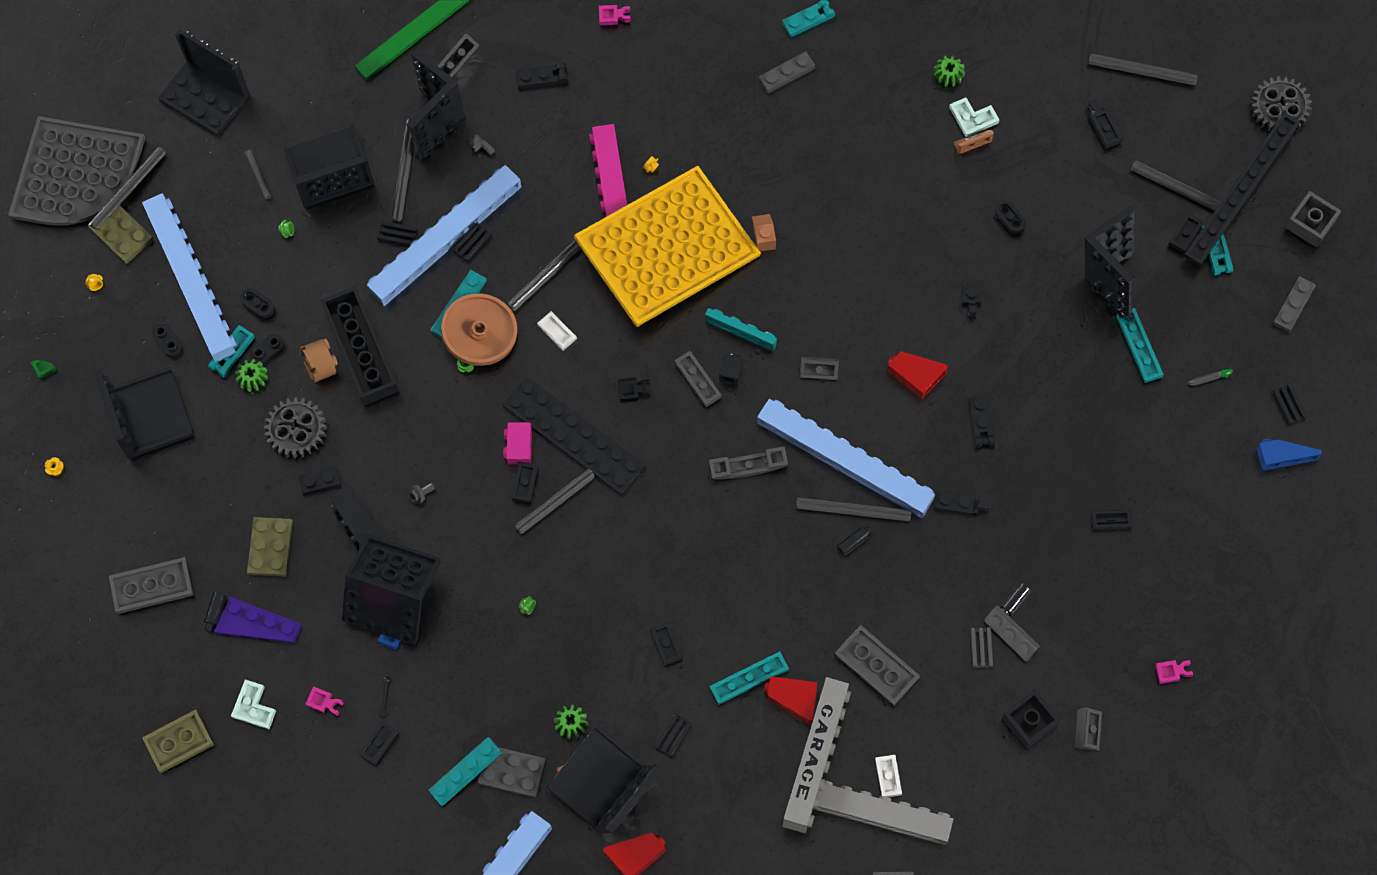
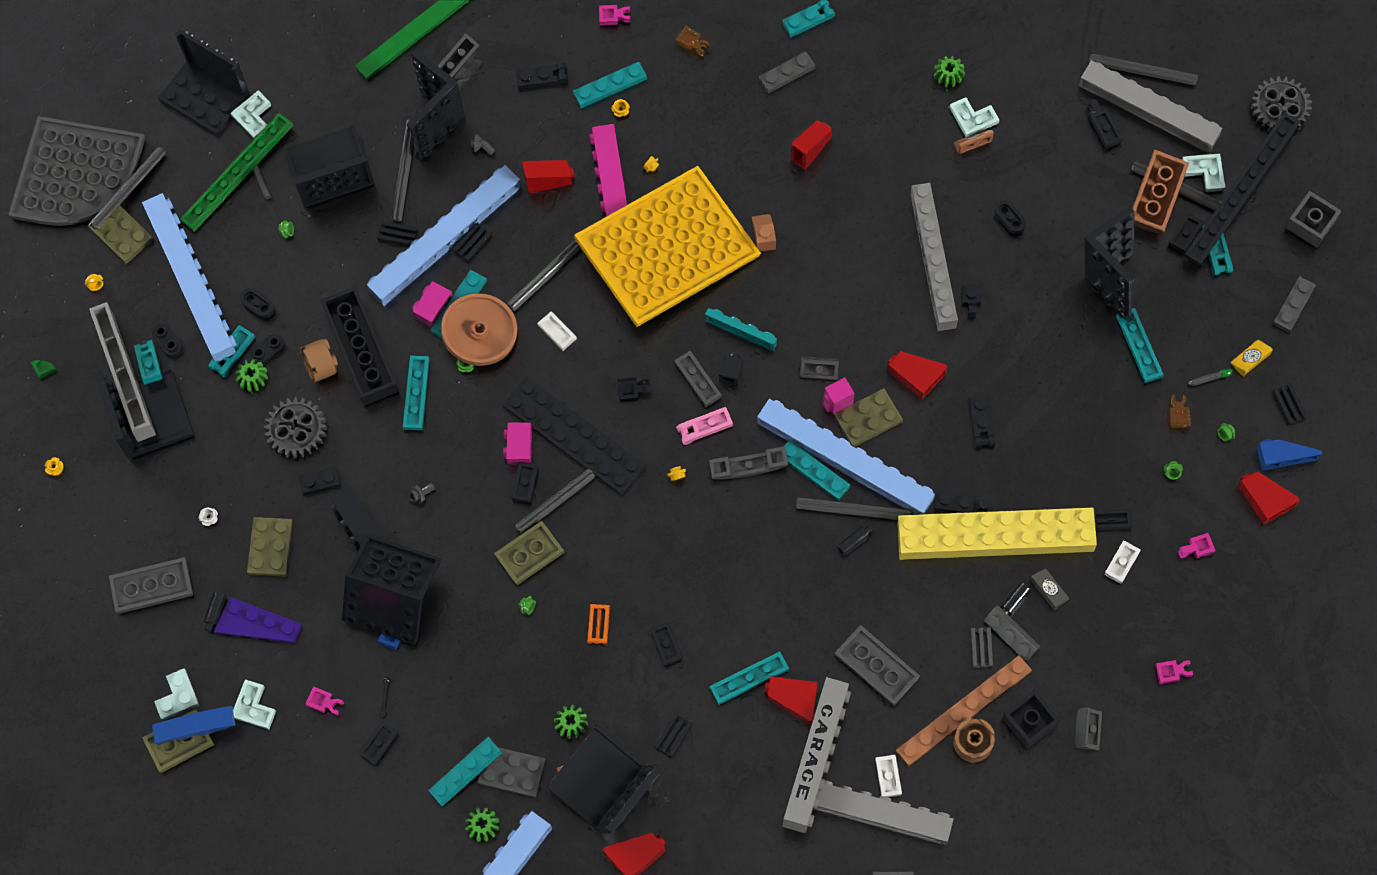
none -> light grey brick [89,302,156,442]
none -> teal plate [134,340,163,385]
none -> blue slope [152,706,235,745]
none -> light aqua plate [154,668,199,721]
none -> green tile [180,113,293,232]
none -> white plate [199,507,218,526]
none -> light aqua plate [231,90,271,139]
none -> teal plate [403,356,430,431]
none -> dark pink brick [412,281,453,328]
none -> bright green gear [465,808,499,842]
none -> olive plate [494,521,564,586]
none -> red slope [522,160,574,194]
none -> teal plate [573,62,647,108]
none -> orange tile [587,604,610,645]
none -> yellow plate [612,99,630,117]
none -> yellow plate [667,466,686,481]
none -> clear orange plate [675,26,709,56]
none -> bright pink plate [676,407,733,445]
none -> teal plate [785,440,850,501]
none -> red slope [791,120,832,170]
none -> dark pink brick [823,378,855,416]
none -> olive plate [834,388,903,447]
none -> nougat plate [896,655,1032,767]
none -> light yellow brick [897,508,1097,560]
none -> light grey brick [910,183,958,331]
none -> medium nougat brick [953,718,995,763]
none -> dark grey slope [1030,568,1070,610]
none -> light grey brick [1079,60,1222,153]
none -> white plate [1104,540,1141,584]
none -> nougat brick [1132,149,1189,233]
none -> bright green plate [1164,461,1183,480]
none -> clear orange plate [1169,395,1191,428]
none -> dark pink plate [1178,533,1216,559]
none -> light aqua plate [1182,154,1225,192]
none -> bright green plate [1217,423,1235,442]
none -> yellow slope [1230,340,1273,376]
none -> red slope [1238,471,1300,524]

